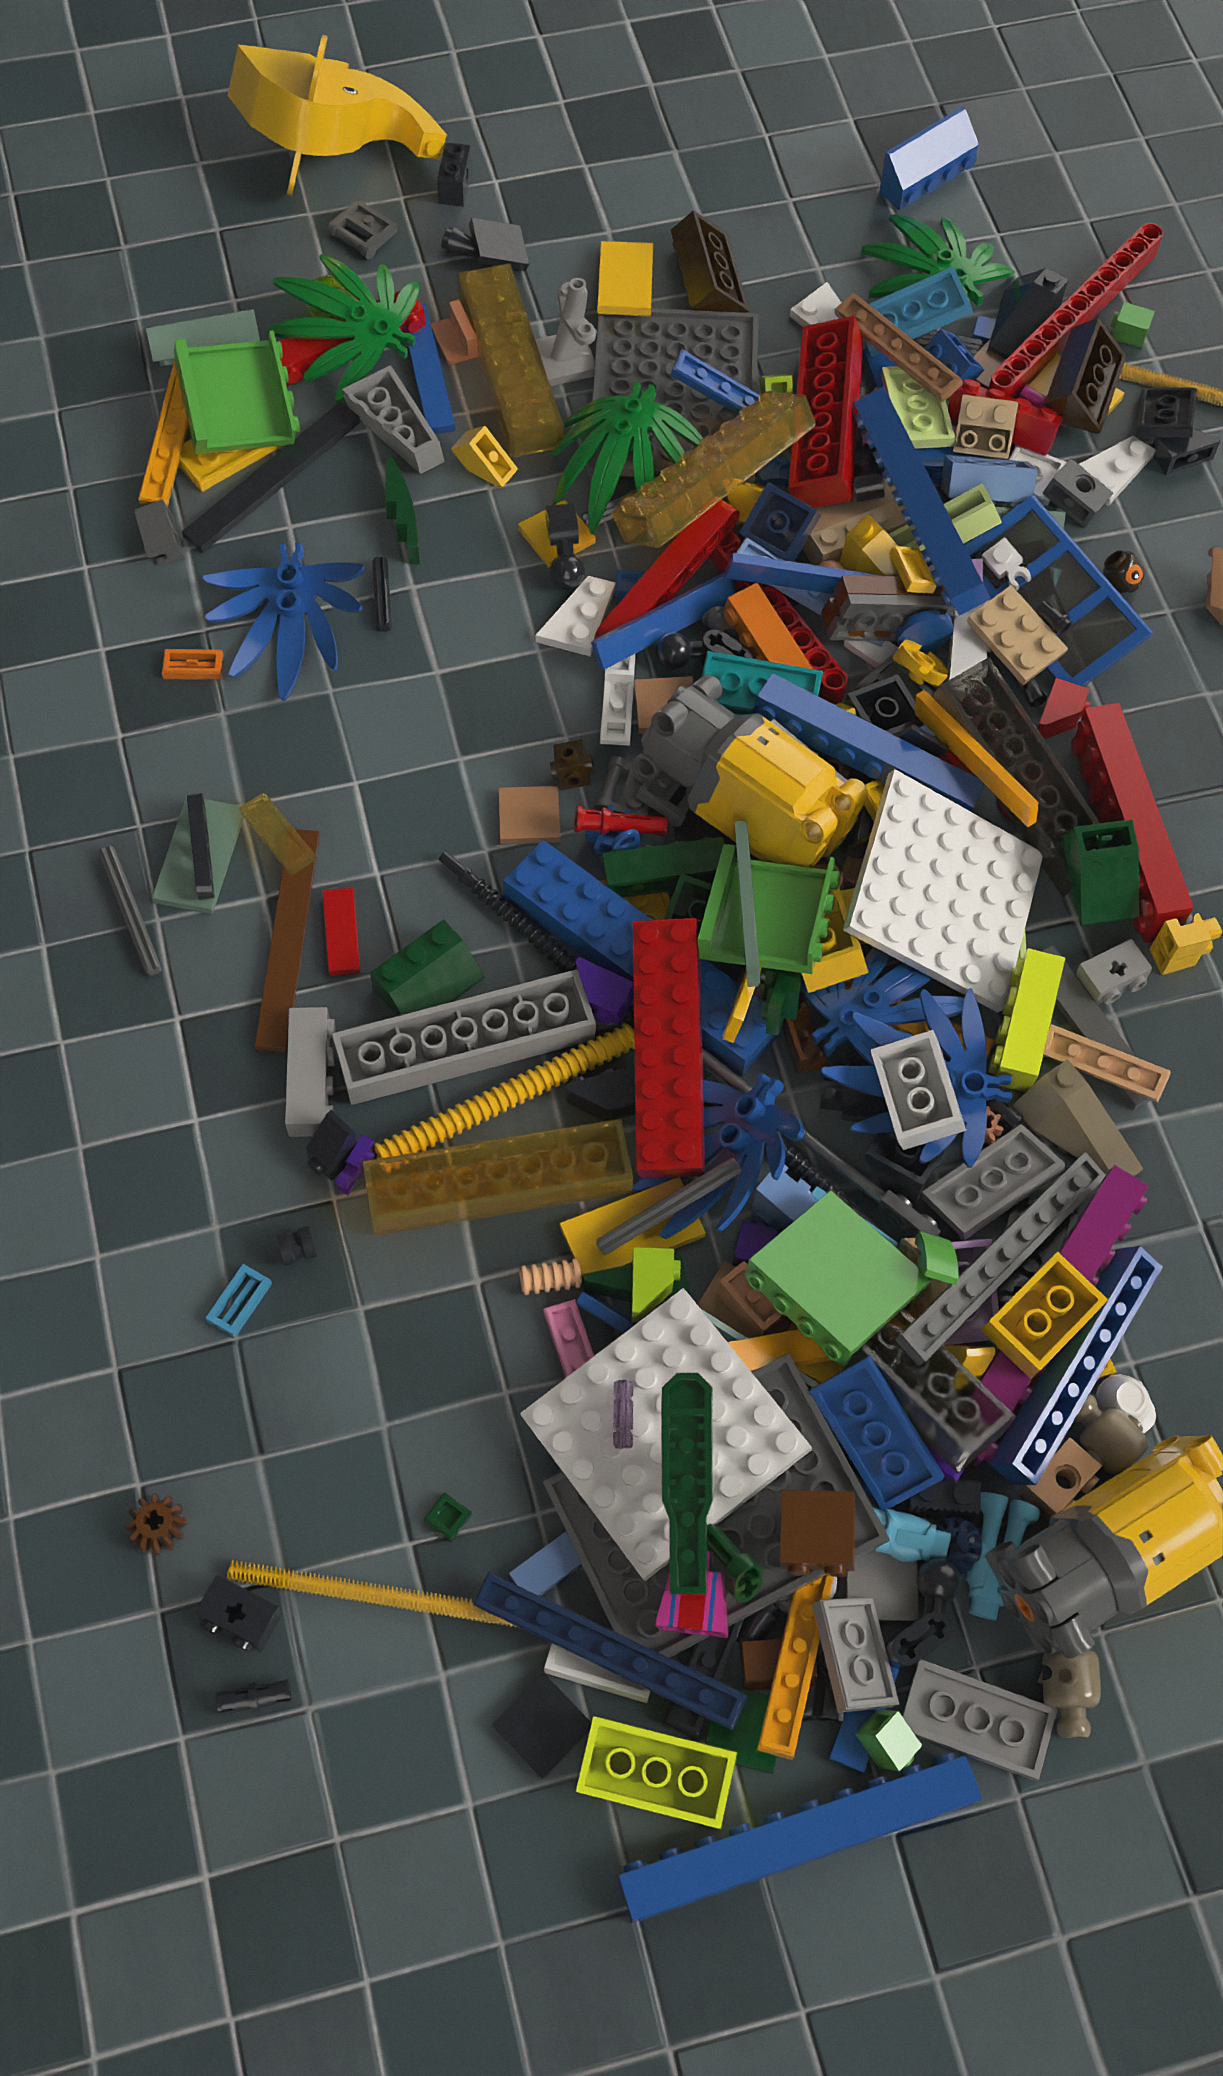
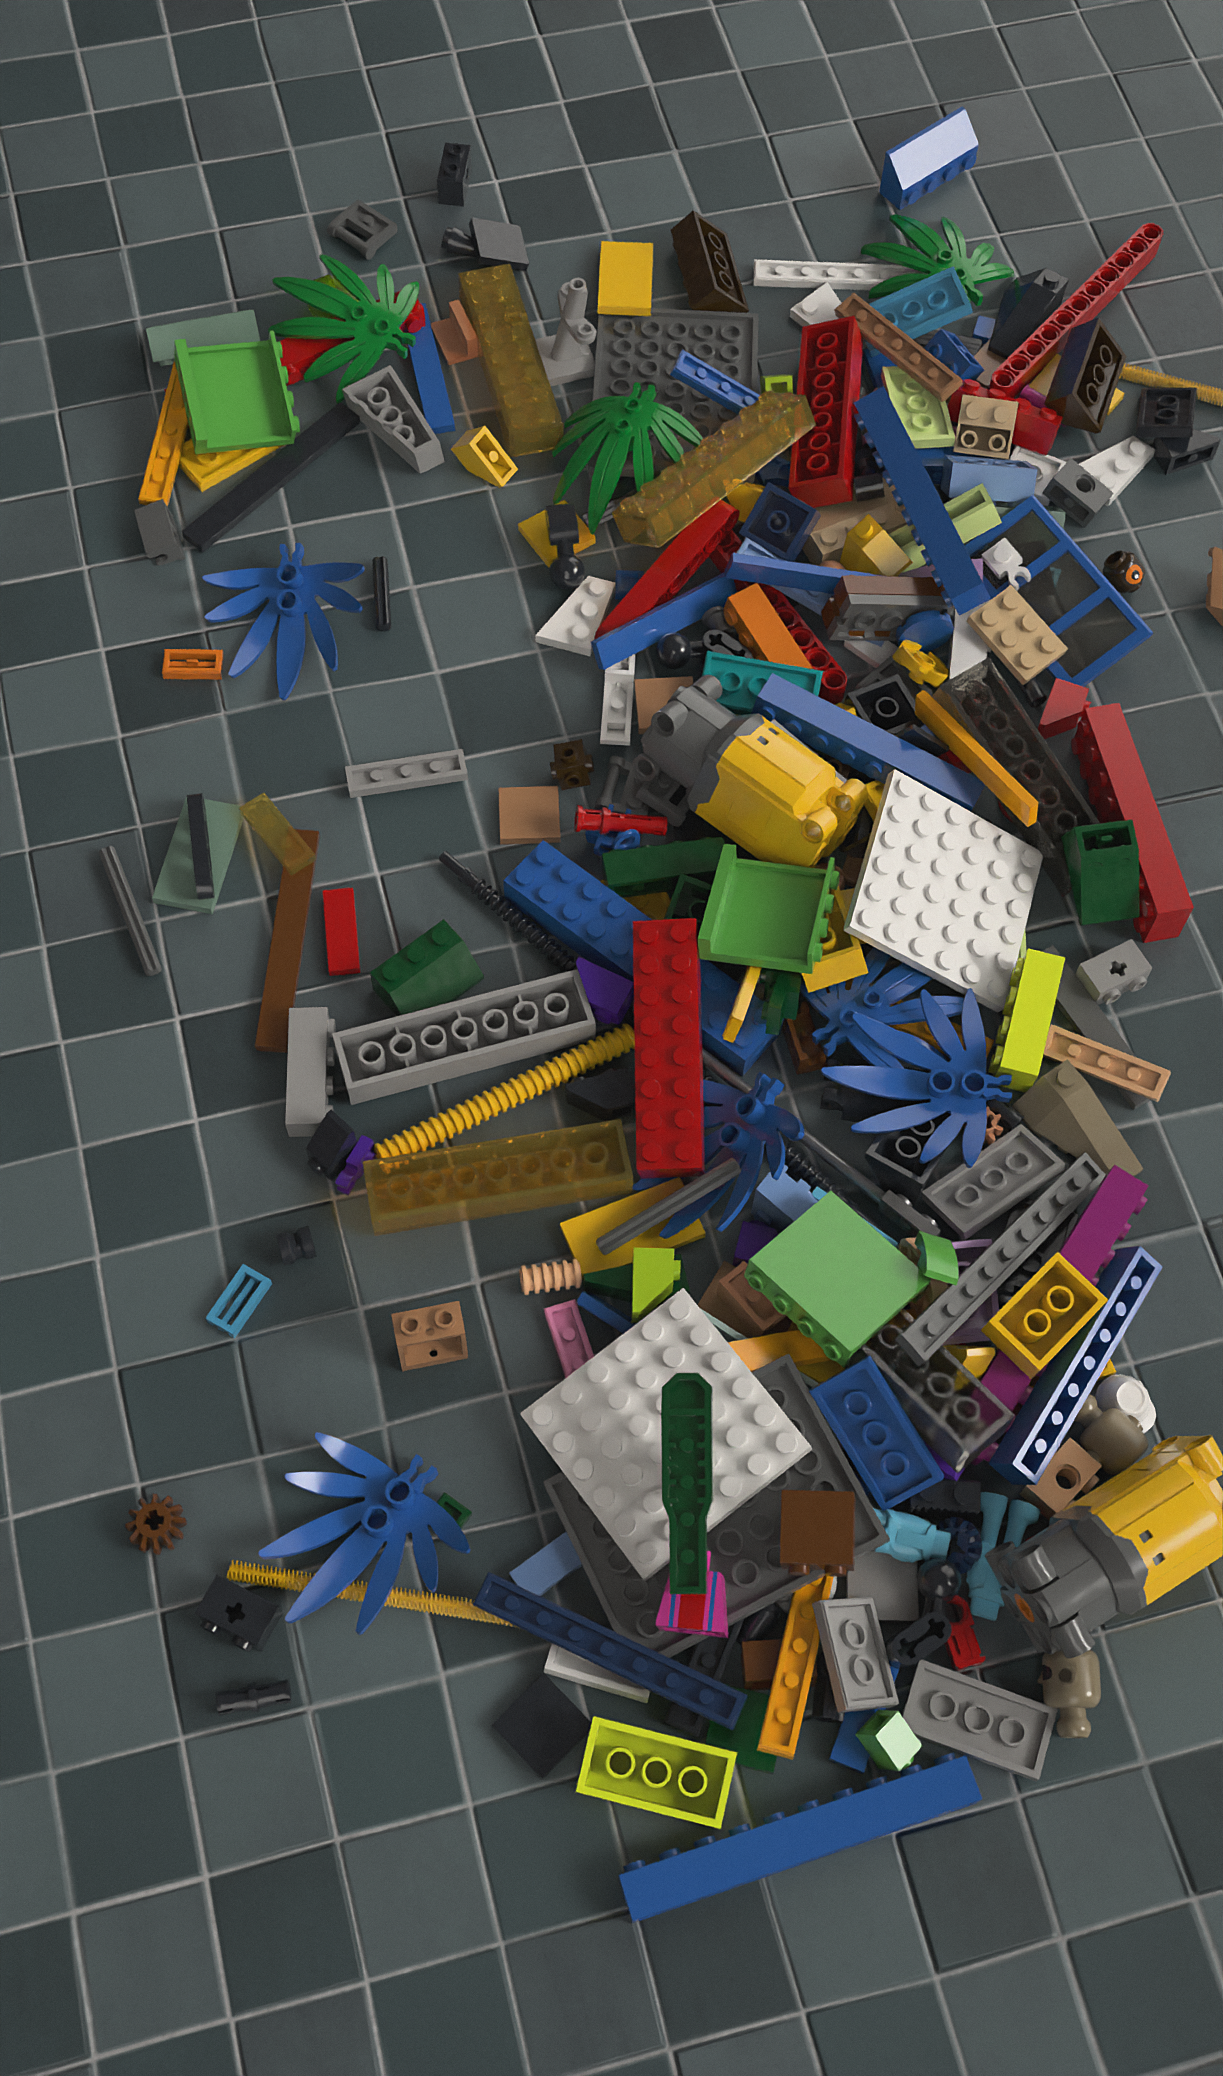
yellow animal [228,34,447,196] -> none
dark green slope [385,457,420,564] -> none
clear purple axle [613,1380,633,1449] -> none
dark green piece [707,1523,762,1603] -> none
sand green tile [735,821,760,987] -> none
white brick [871,1030,966,1150] -> none
yellow tile [890,546,937,594] -> none
black pin [1035,600,1072,636] -> none
bright green brick [1110,302,1155,349] -> none
yellow hips [1149,913,1222,975] -> none
none -> blue plant [258,1432,471,1635]
none -> light grey plate [345,749,468,798]
none -> medium nougat window [391,1301,468,1371]
none -> white tile [753,260,928,290]
none -> red piece [944,1595,986,1671]

